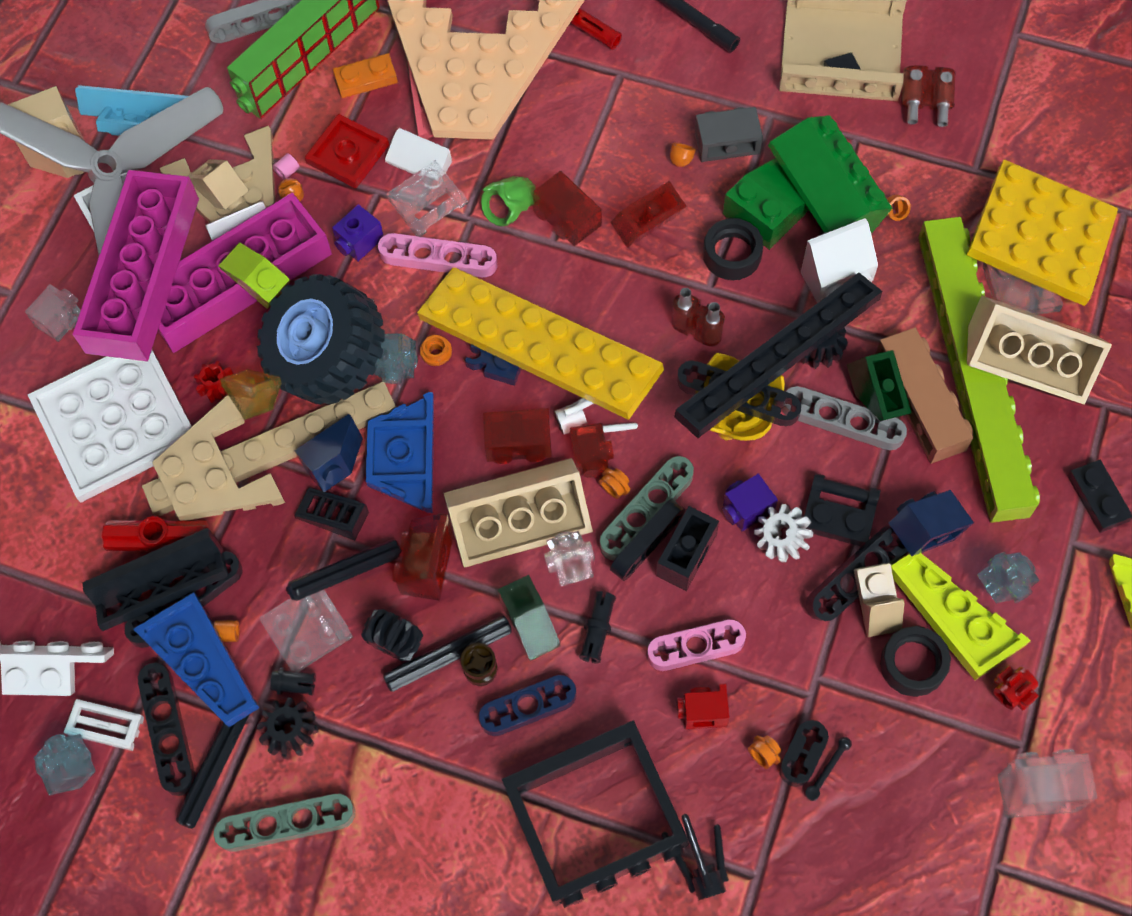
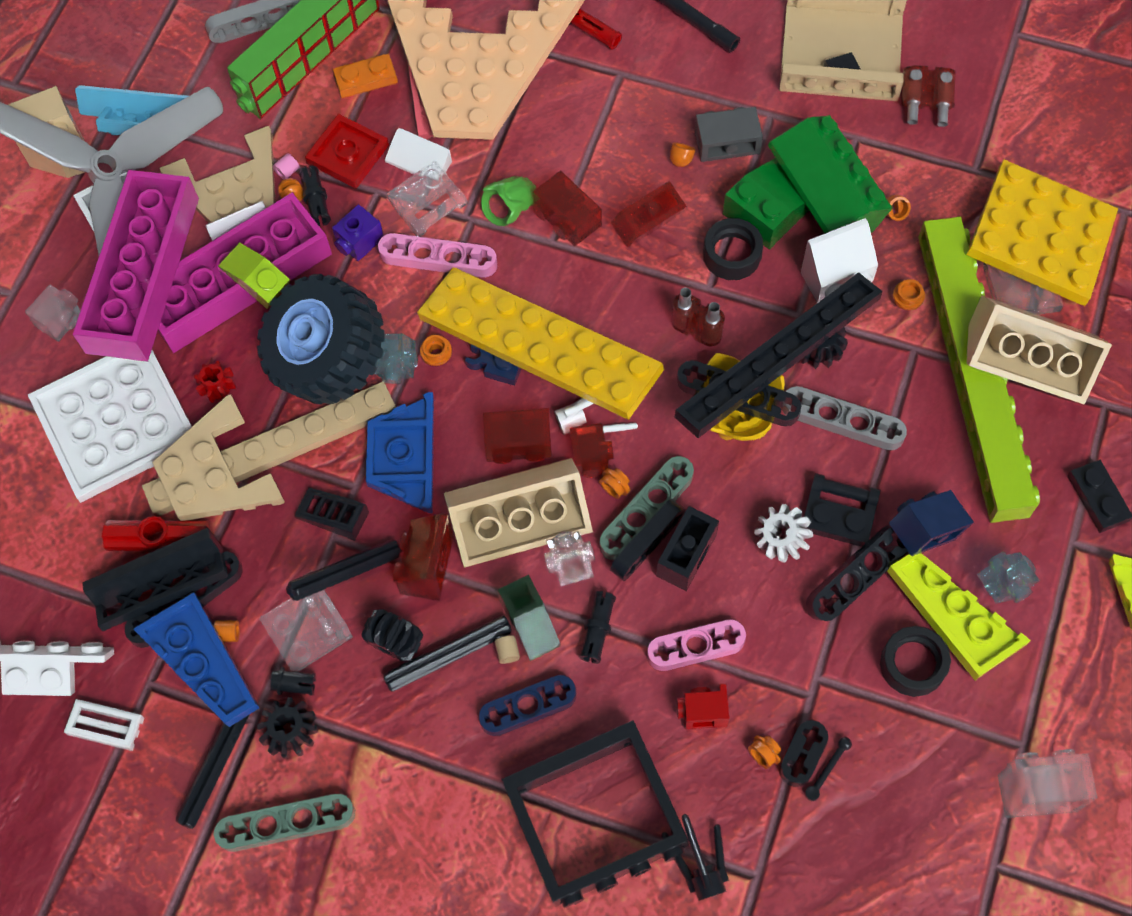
clear light blue brick [34,734,96,795] -> none
black beam [138,663,196,796] -> none
tan slope [187,159,249,210] -> none
clear yellow slope [220,369,282,420] -> none
dark blue slope [294,414,363,492] -> none
dark brown wheel [461,643,498,686] -> none
dark purple brick [722,473,778,532] -> none
dark green slope [847,350,912,422] -> none
tan slope [854,563,904,637] -> none
nougat brick [876,327,973,464] -> none
red gear [993,665,1039,711] -> none
none -> black pin [299,165,331,227]
none -> tan piece [495,636,520,664]
none -> orange plate [893,279,925,310]

